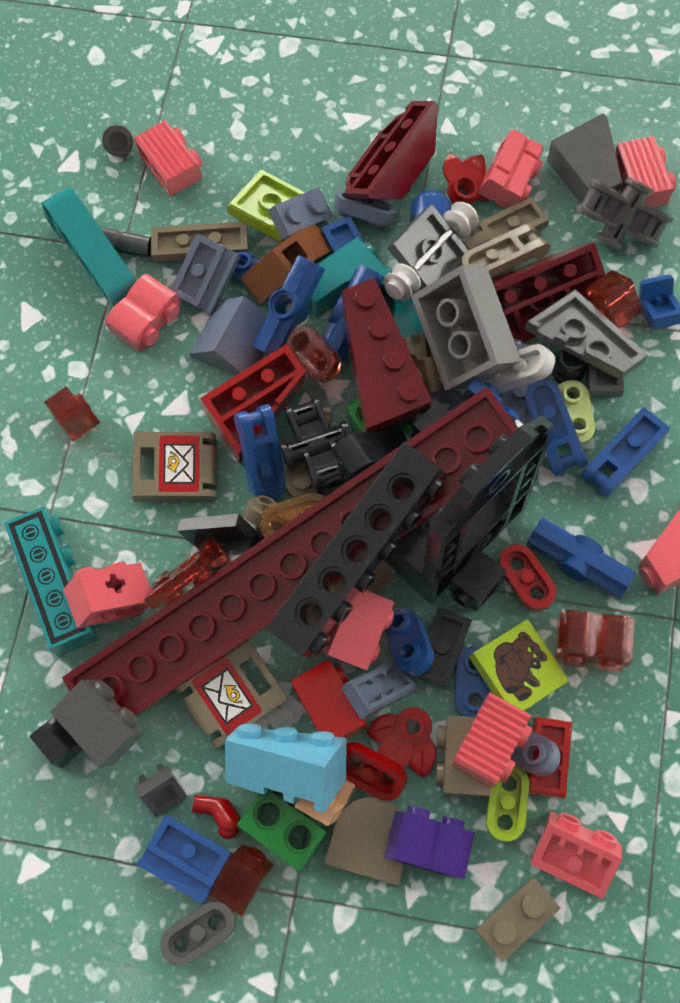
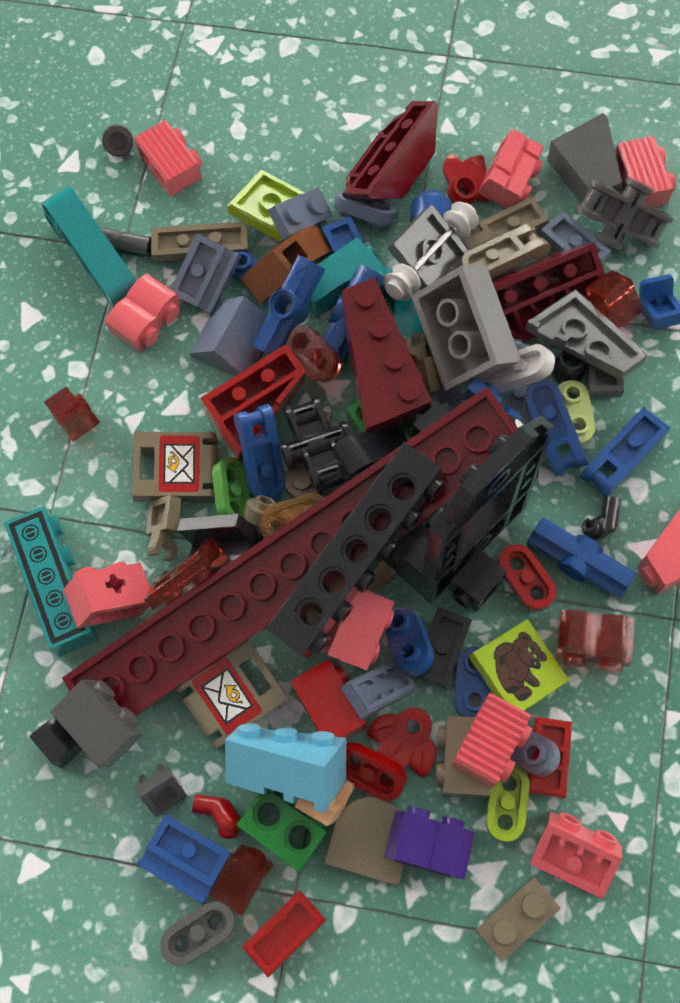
none -> dark tan plate [146,495,182,561]
none -> bright green plate [212,457,251,521]
none -> red plate [242,890,326,978]
none -> sand blue plate [540,210,611,263]
none -> black arm [581,496,621,541]

